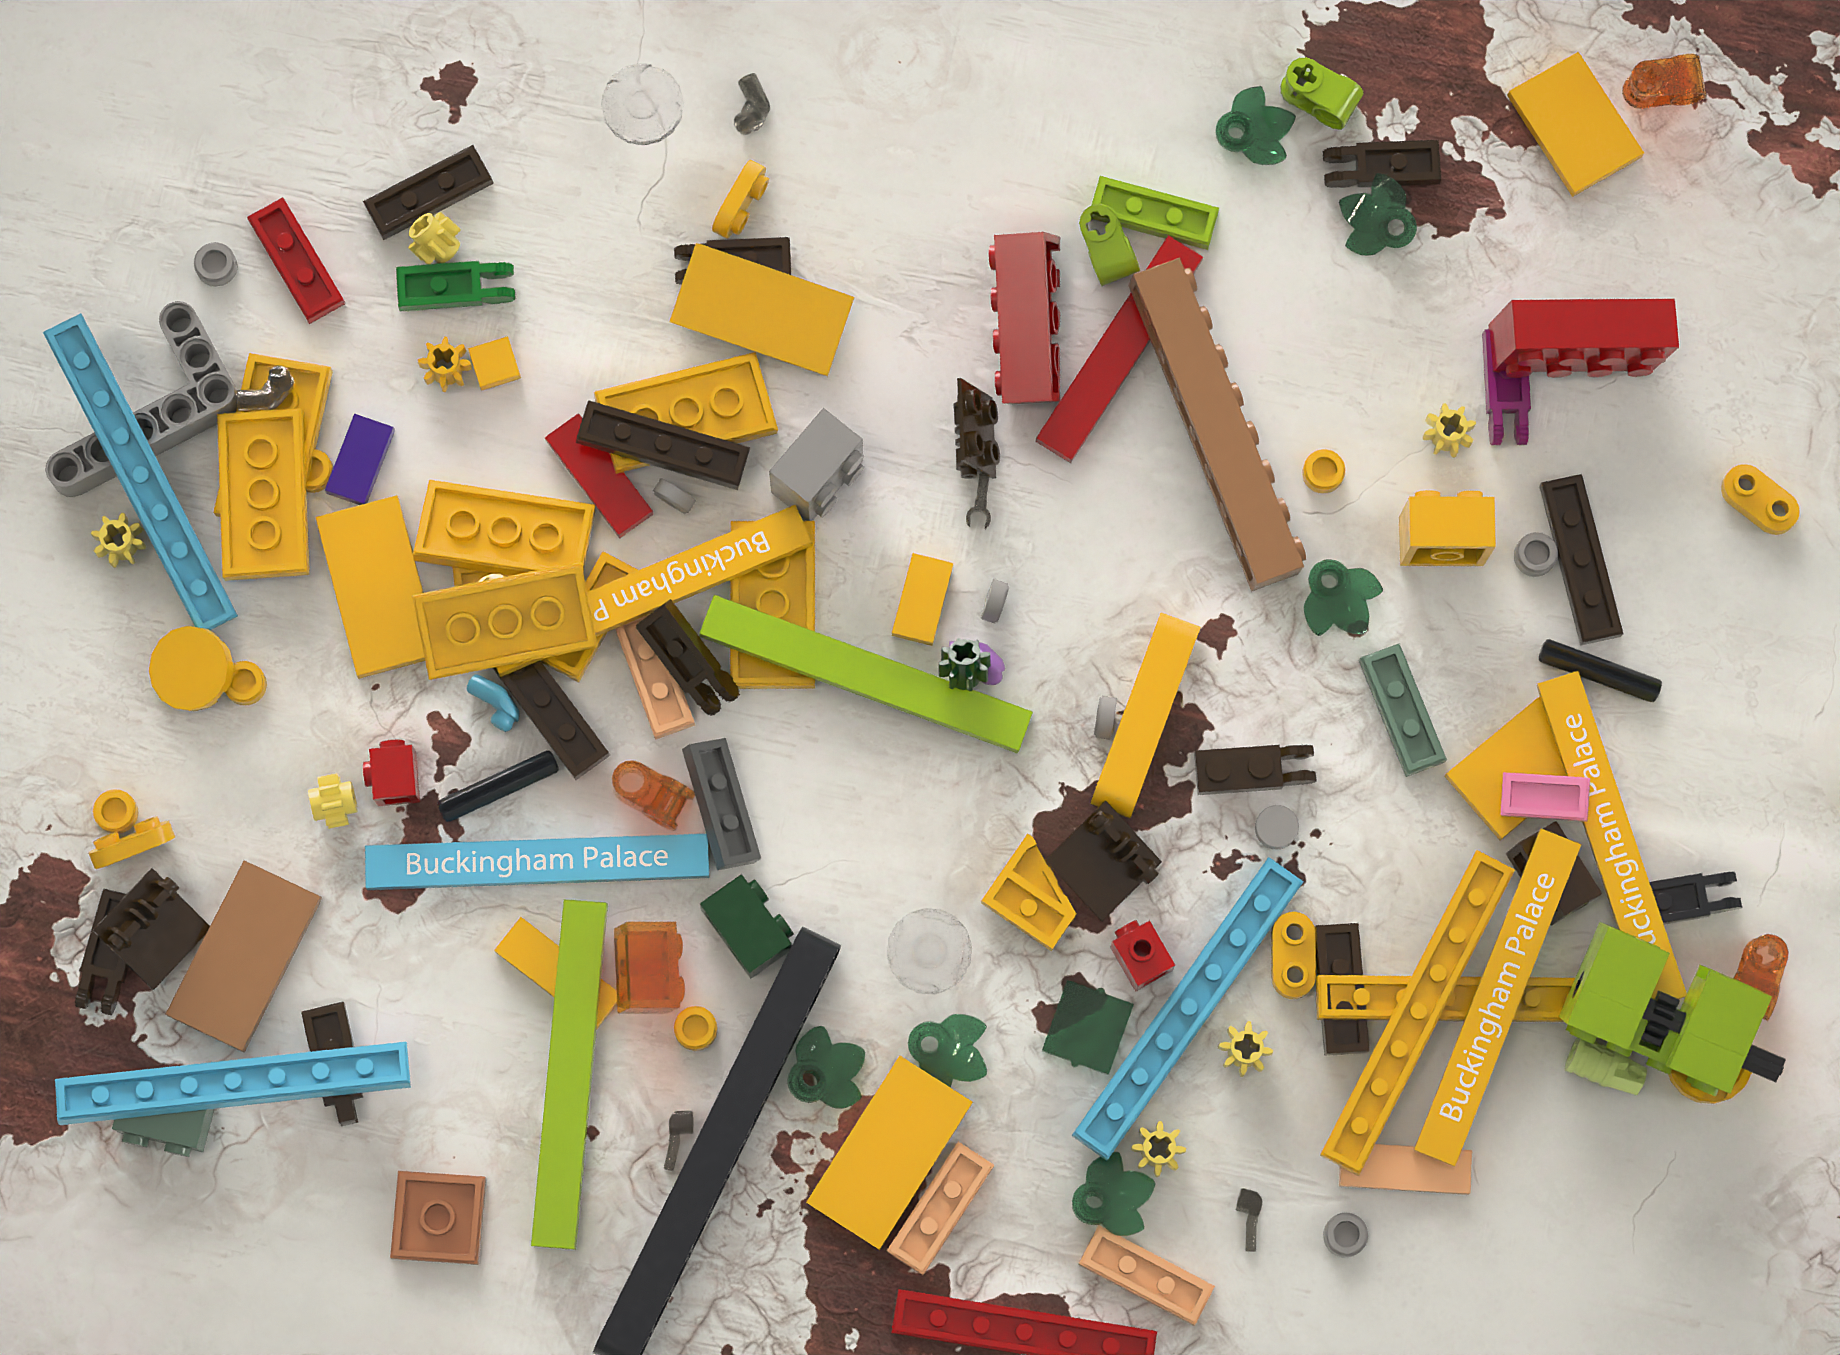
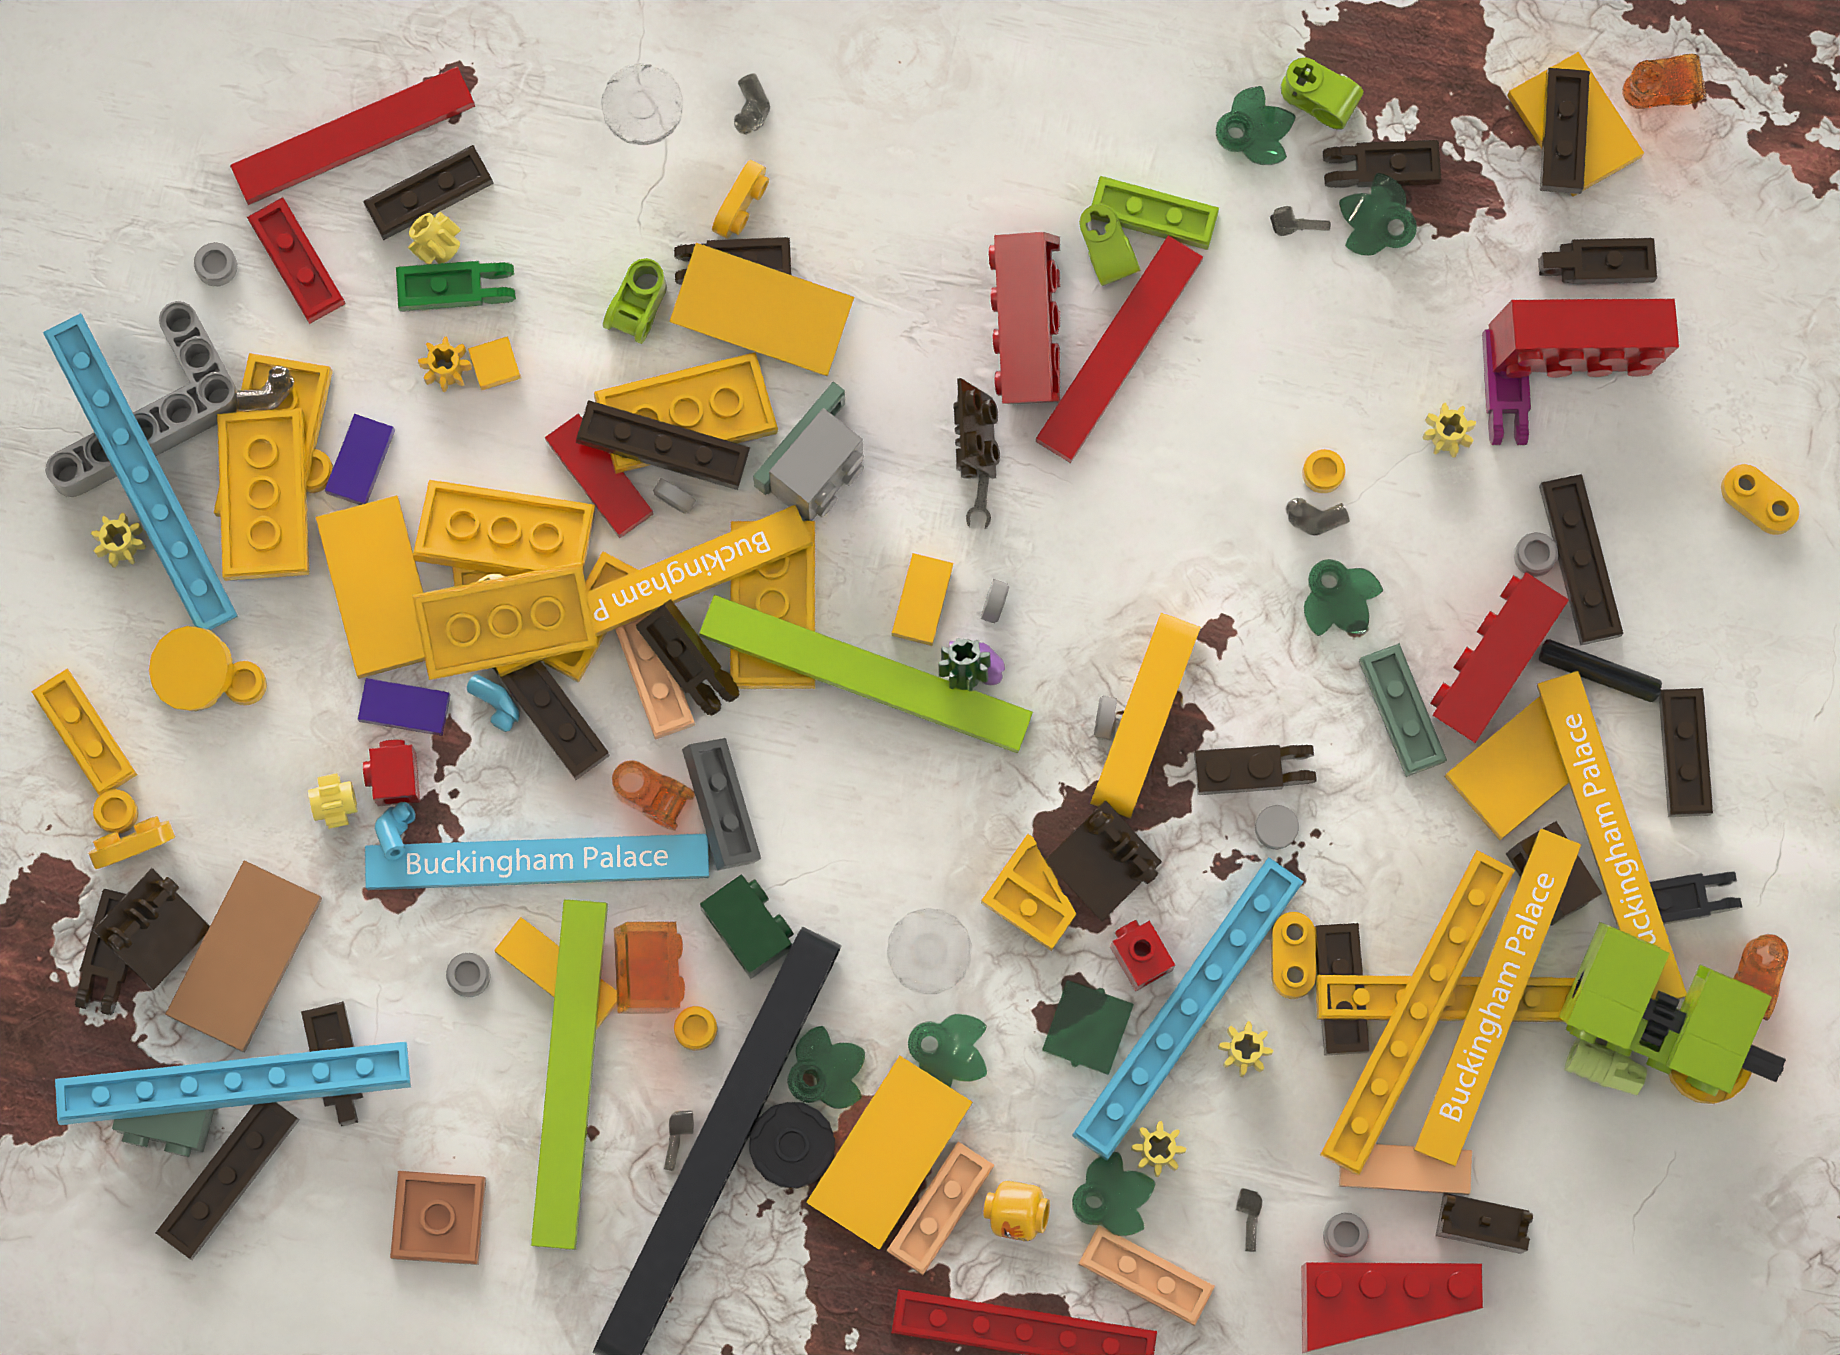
black axle [437,750,559,822] -> none
medium nougat brick [1128,258,1306,592] -> none
yellow brick [1399,490,1496,566] -> none
bright pink tile [1500,772,1590,822] -> none
none -> yellow tile [31,668,138,796]
none -> dark brown plate [155,1102,300,1260]
none -> red tile [230,66,475,205]
none -> dark purple tile [358,678,451,736]
none -> medium azure arm [375,802,416,860]
none -> light grey tile [446,953,490,997]
none -> lime piece [603,258,667,344]
none -> black tile [749,1102,835,1189]
none -> sand green tile [753,381,845,495]
none -> yellow head [983,1181,1050,1241]
none -> clear smoke hand [1270,206,1331,236]
none -> clear smoke arm [1286,498,1350,536]
none -> red wedge [1301,1262,1483,1354]
none -> red wedge [1430,572,1569,743]
none -> dark brown hinge [1435,1193,1533,1254]
none -> dark brown hinge [1538,238,1657,284]
none -> dark brown plate [1540,68,1590,194]
none -> dark brown tile [1659,688,1713,817]

